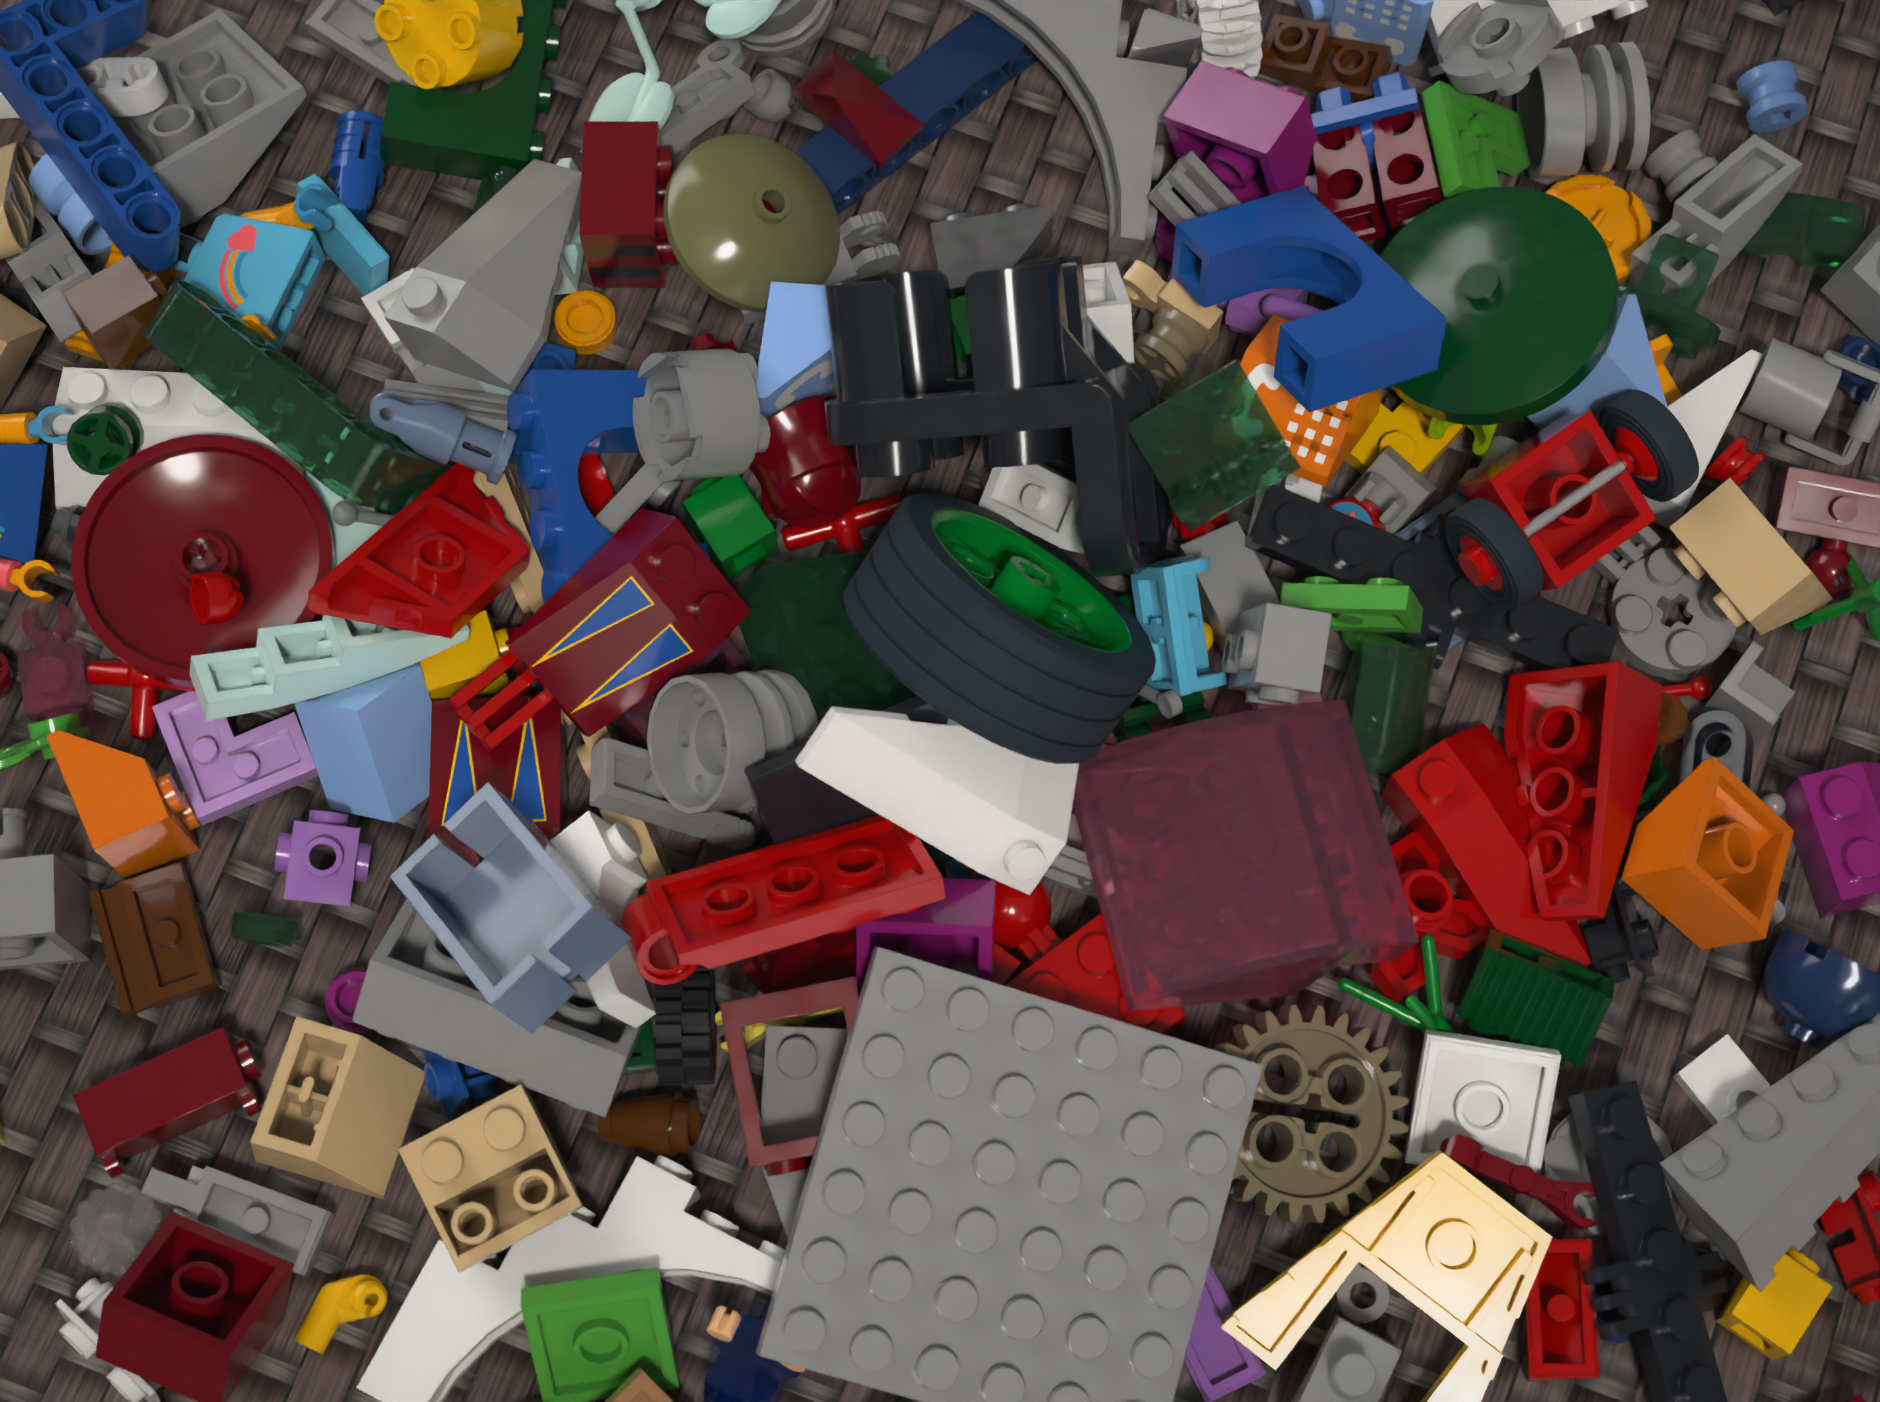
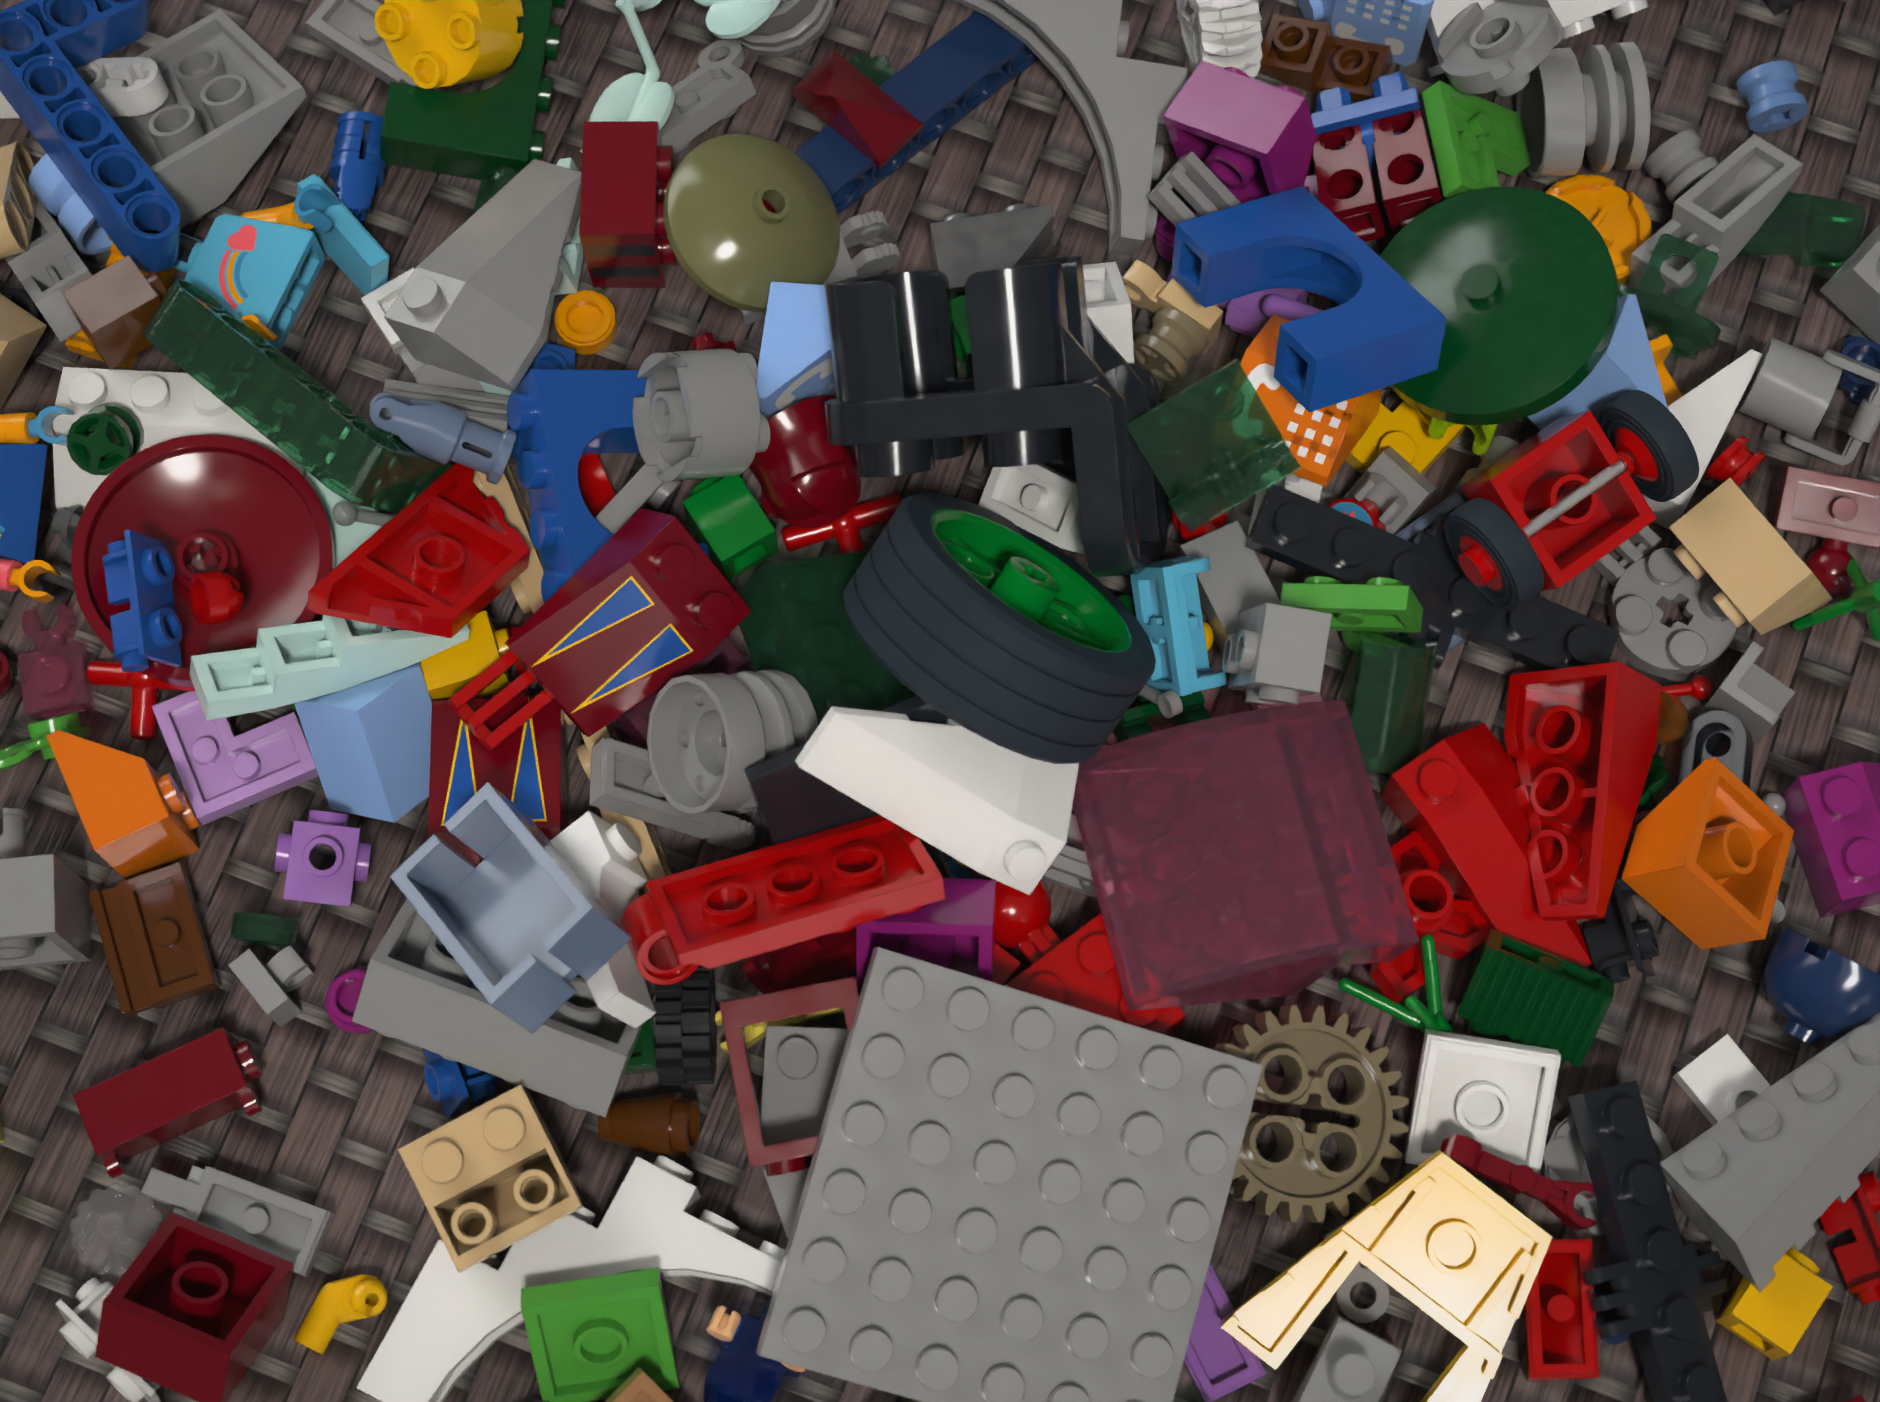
tan slope [250,1016,425,1199] -> none
light grey hinge [743,69,796,123] -> none
light grey slope [1127,8,1202,68] -> none
none -> blue hinge [102,529,182,672]
none -> light grey tile [228,945,314,1028]

